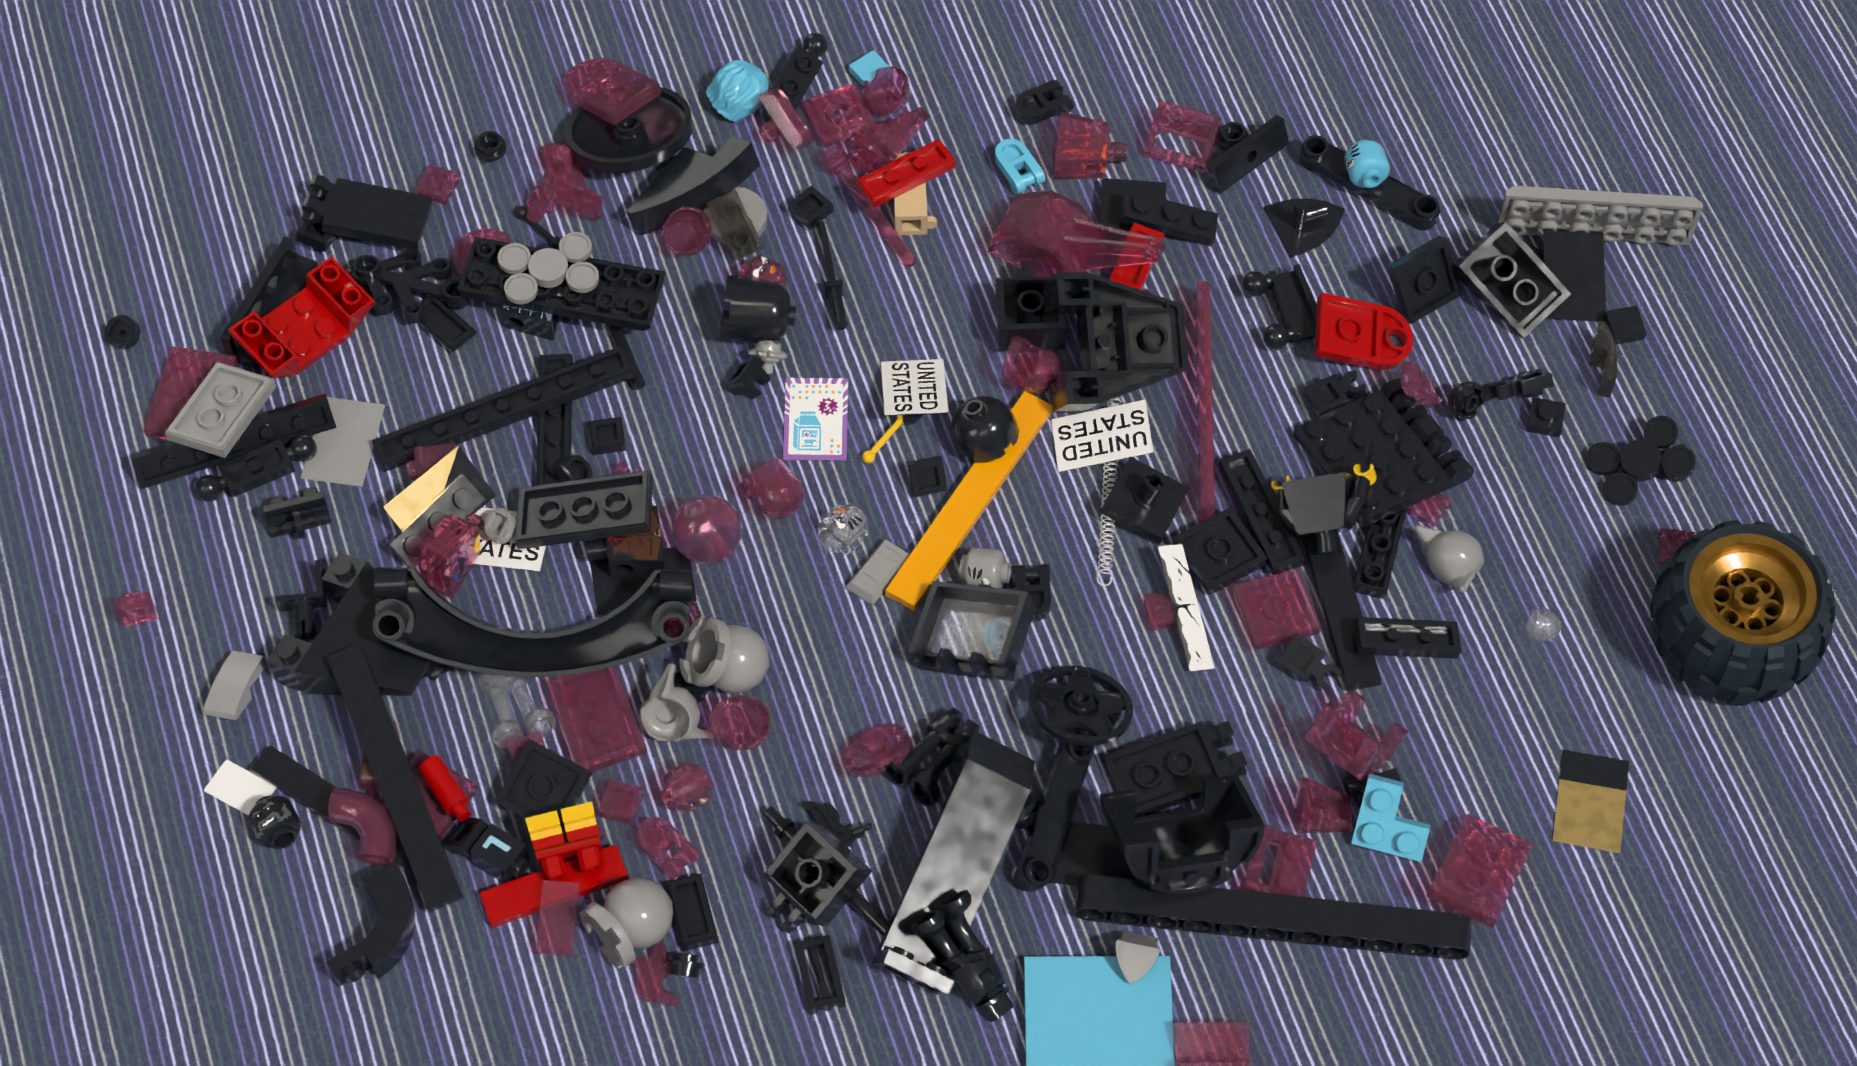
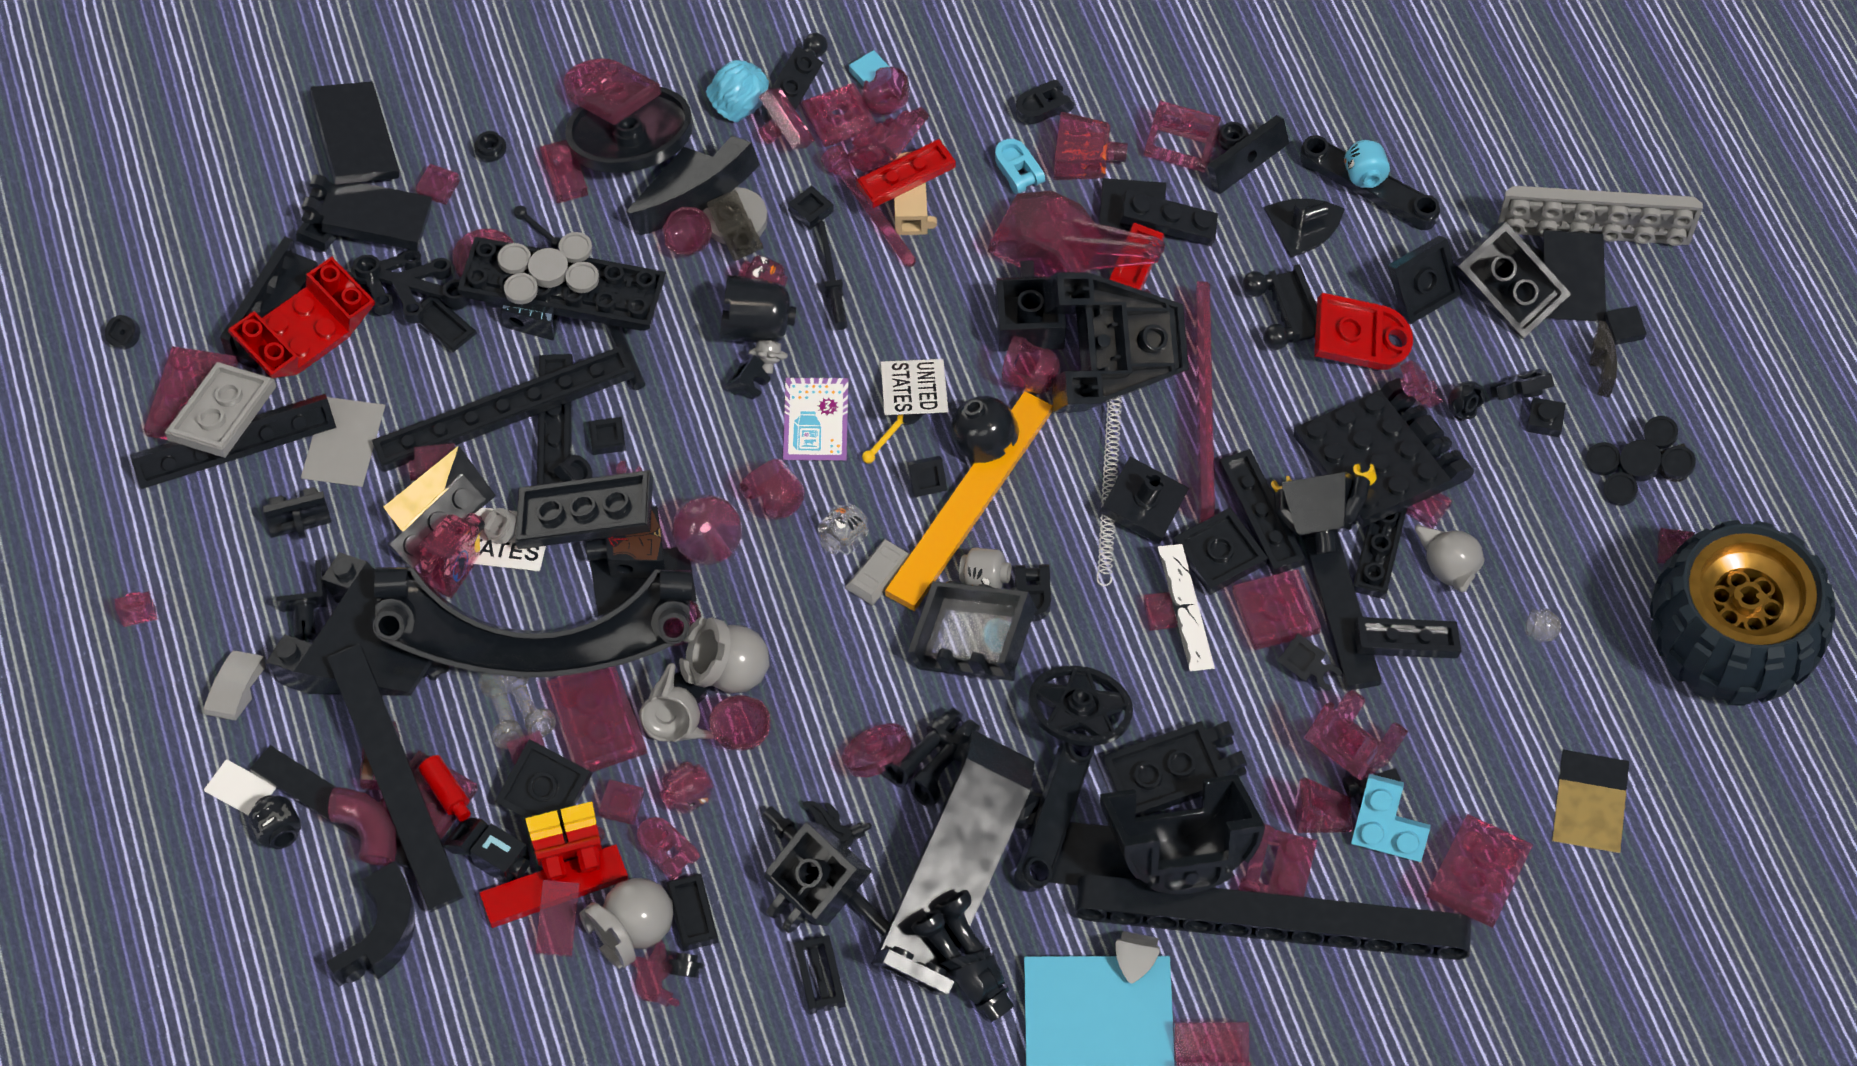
black plate [195,435,317,502] -> none
clear pink bracket [527,173,602,224] -> none
white sticker [1051,399,1154,472] -> none
black plate [1302,371,1366,417] -> none
none -> black tile [310,81,399,184]

